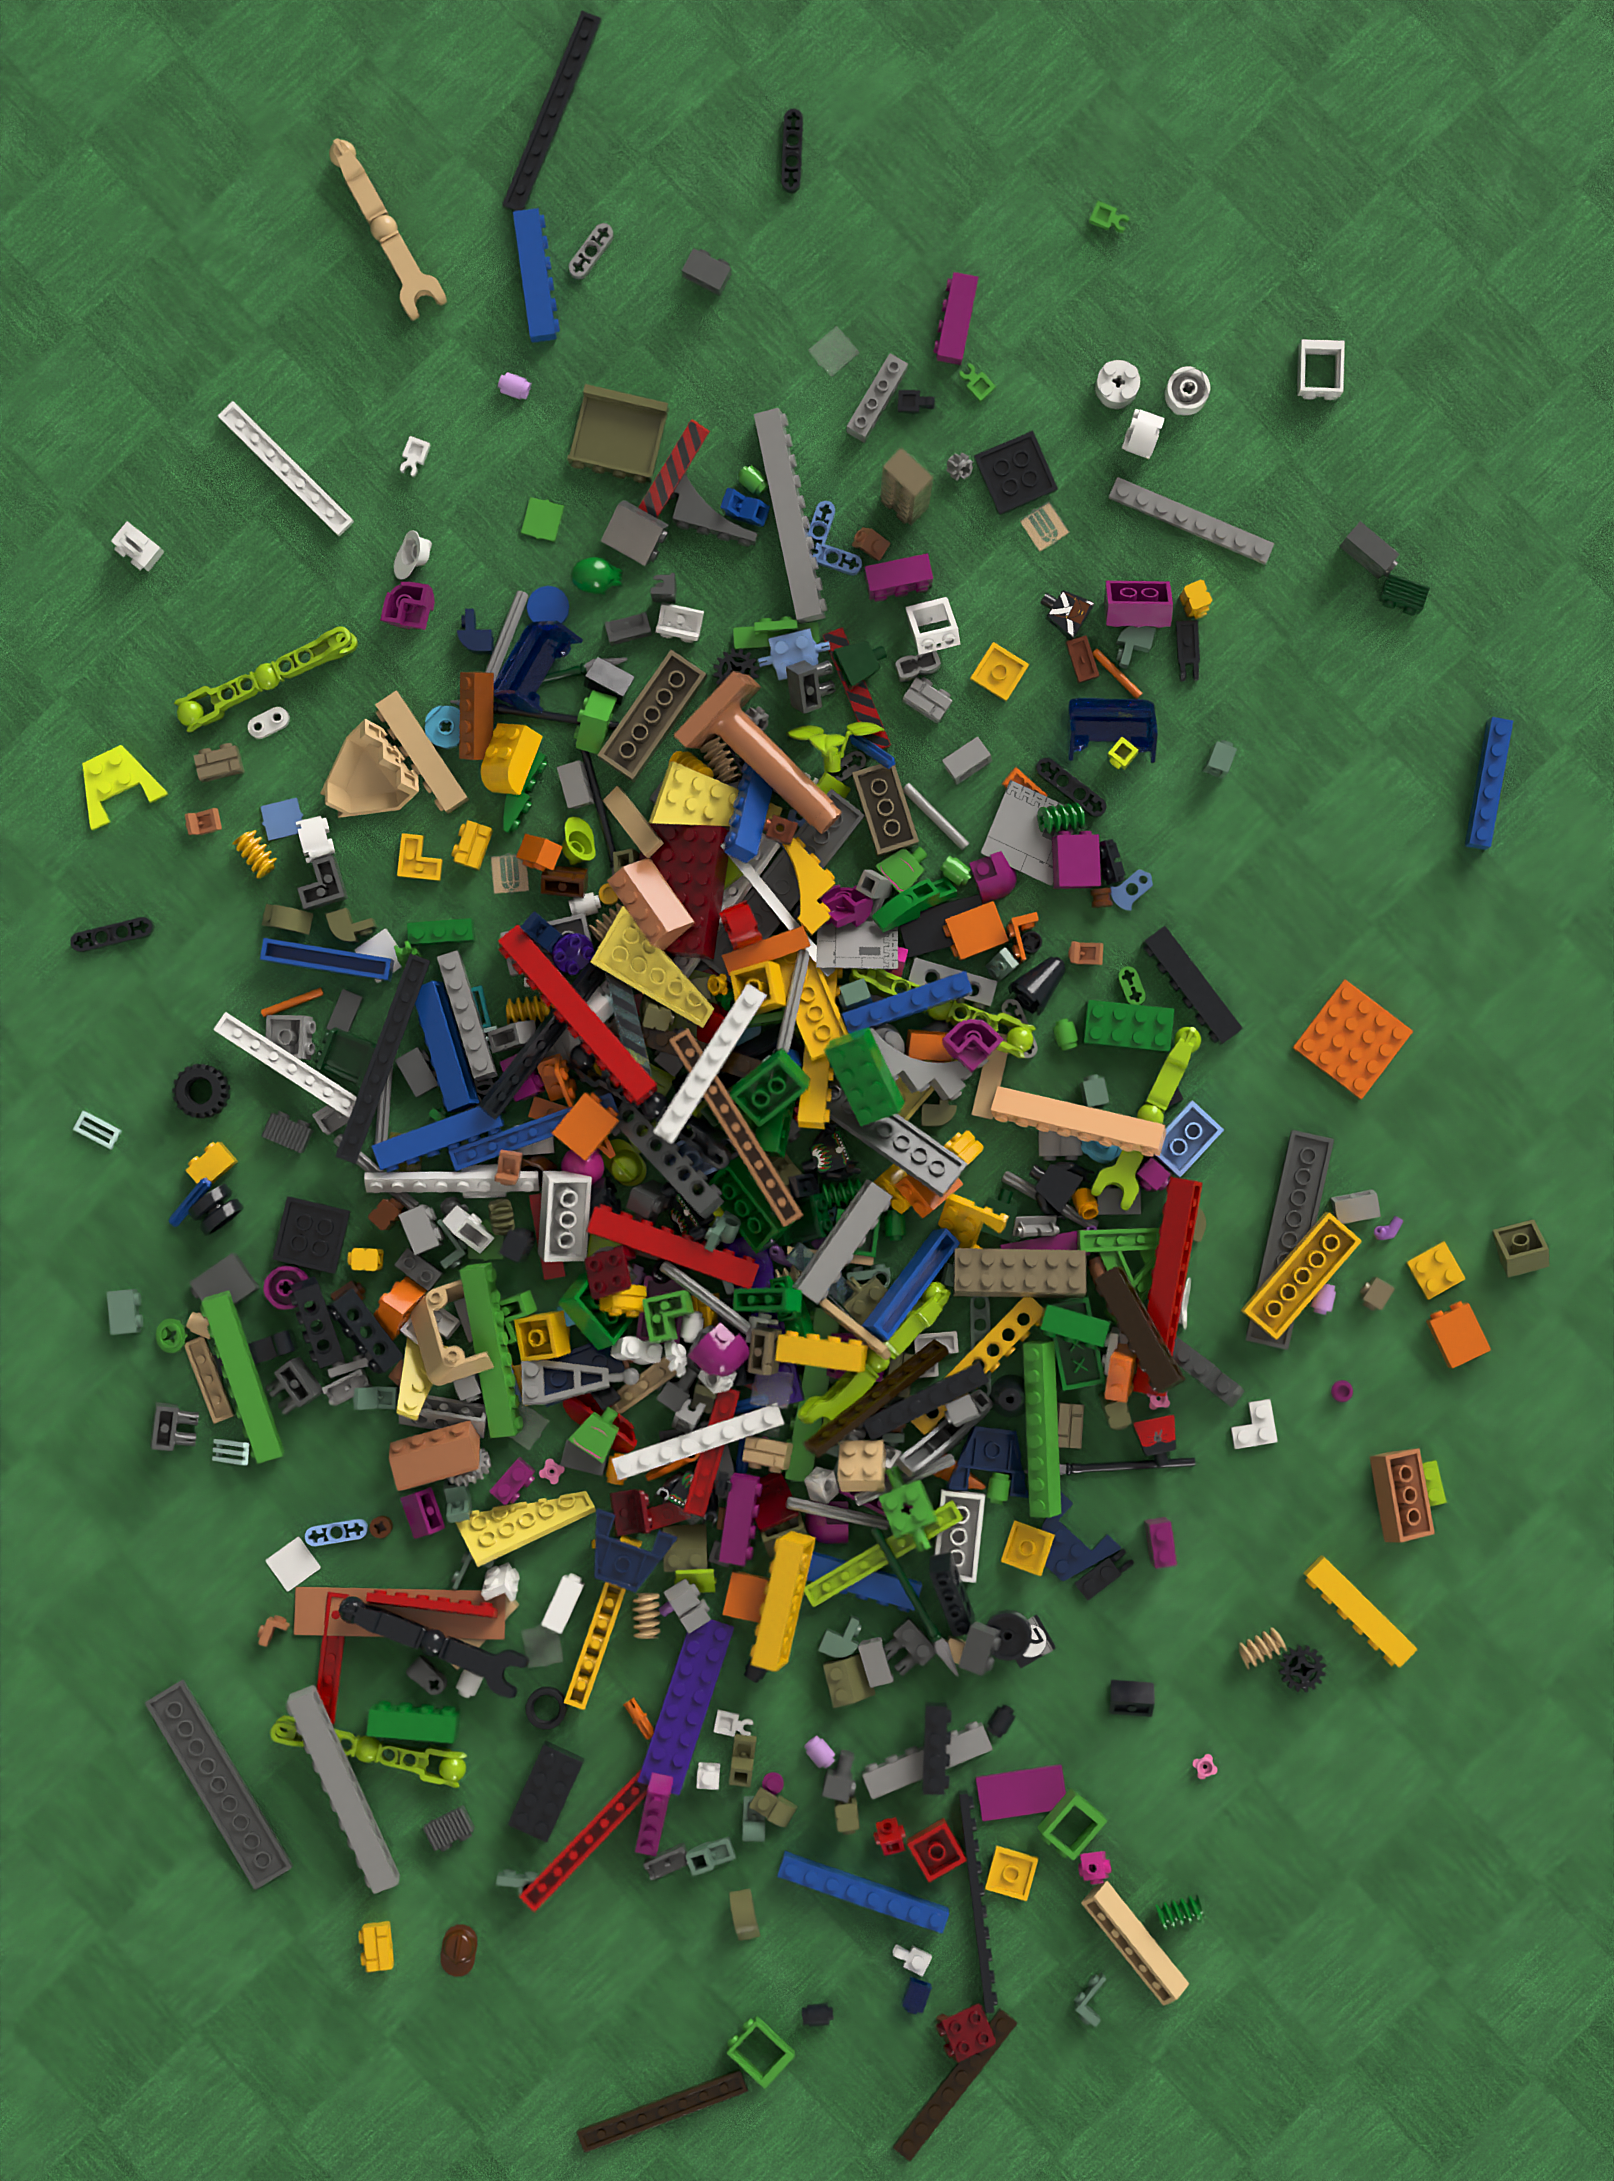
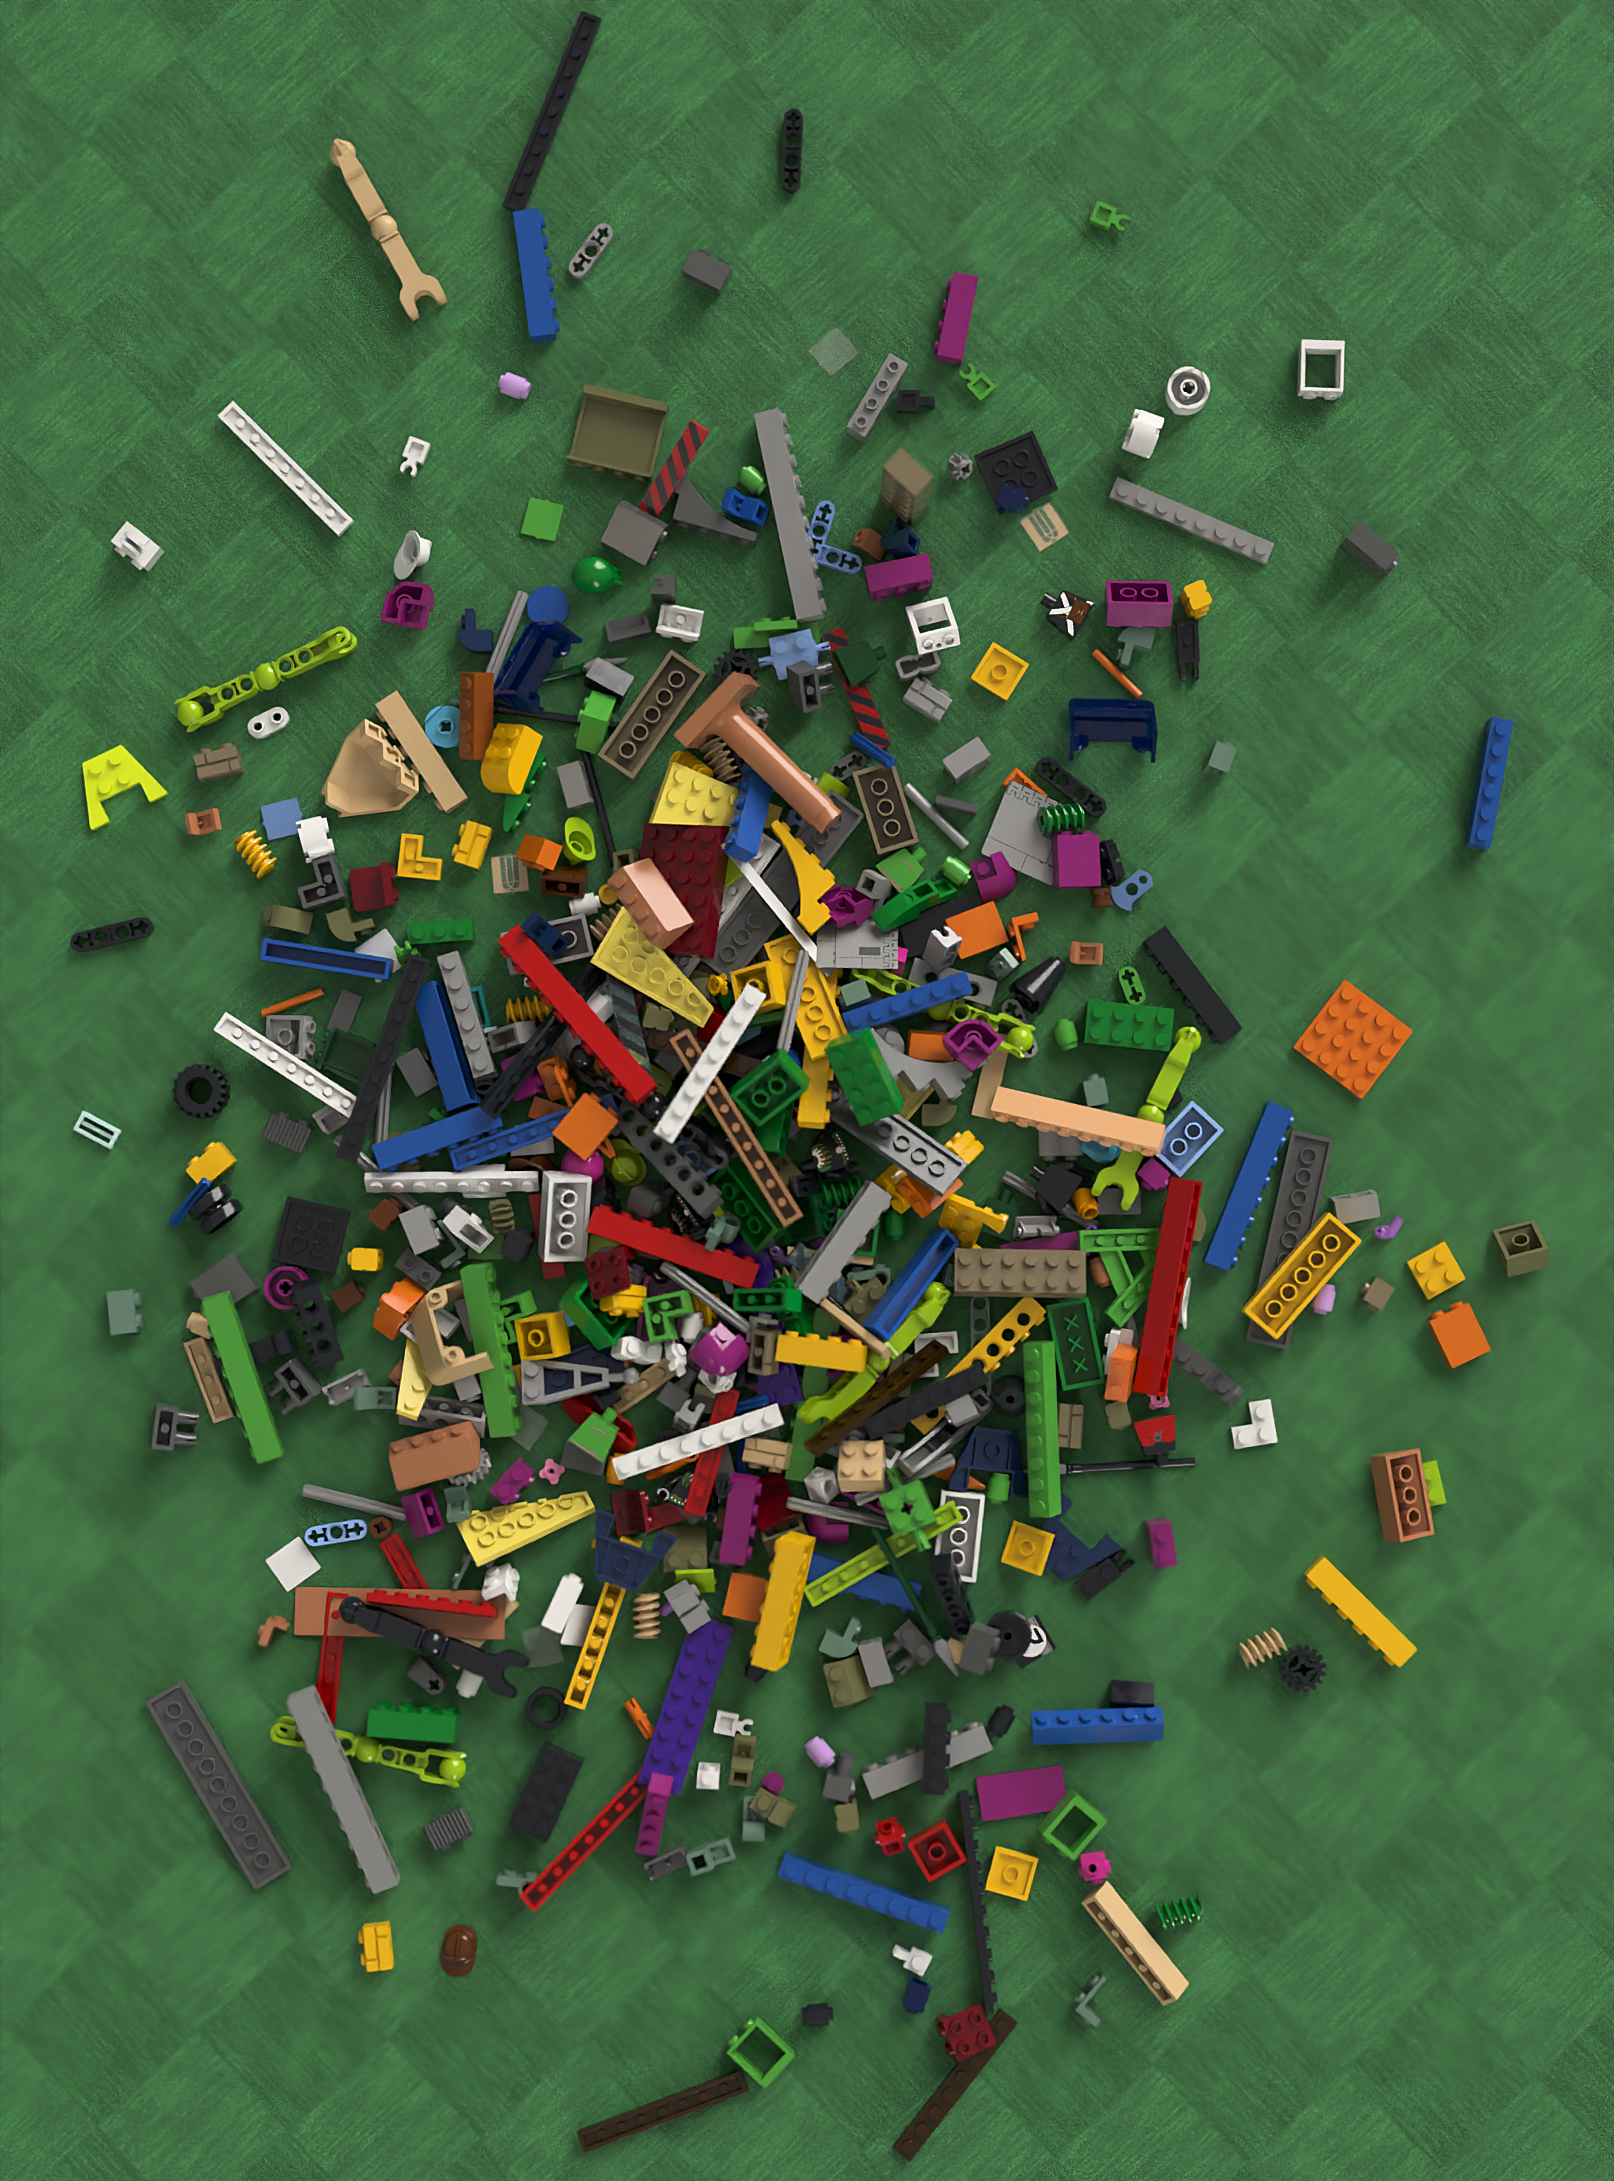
bright green gear [156,1318,188,1353] -> none
light aqua tile [212,1439,249,1465] -> none
black brick [326,1288,404,1374] -> none
light grey plate [328,1355,368,1378] -> none
nougat bracket [494,1149,522,1186] -> none
dark purple dish [552,933,595,975] -> none
tan tile [603,786,664,858] -> none
red brick [719,900,763,950] -> none
orange tile [722,926,811,976] -> none
olive brick [729,1888,760,1941] -> none
clear piece [750,1372,794,1408] -> none
copper brick [763,815,798,846] -> none
lime plant [786,722,884,772] -> none
black wheel [1021,931,1042,954] -> none
green brick [1038,1304,1110,1350] -> none
copper plate [1066,635,1099,683] -> none
dark brown brick [1094,1266,1186,1393] -> none
white brick [1095,360,1140,409] -> none
neon yellow brick [1108,737,1139,770] -> none
bright pink plate [1192,1754,1218,1779] -> none
magenta plate [1331,1380,1353,1402] -> none
dark green brick [1378,573,1430,616] -> none
none -> light grey axle [302,1484,406,1520]
none -> dark red bracket [349,862,400,912]
none -> red tile [378,1532,431,1590]
none -> white sticker [560,1604,597,1647]
none -> dark blue brick [881,517,920,560]
none -> light grey hinge [922,926,962,973]
none -> dark grey tile [934,795,978,816]
none -> clear blue brick [996,484,1030,515]
none -> blue brick [1031,1707,1164,1745]
none -> blue brick [1202,1101,1294,1271]

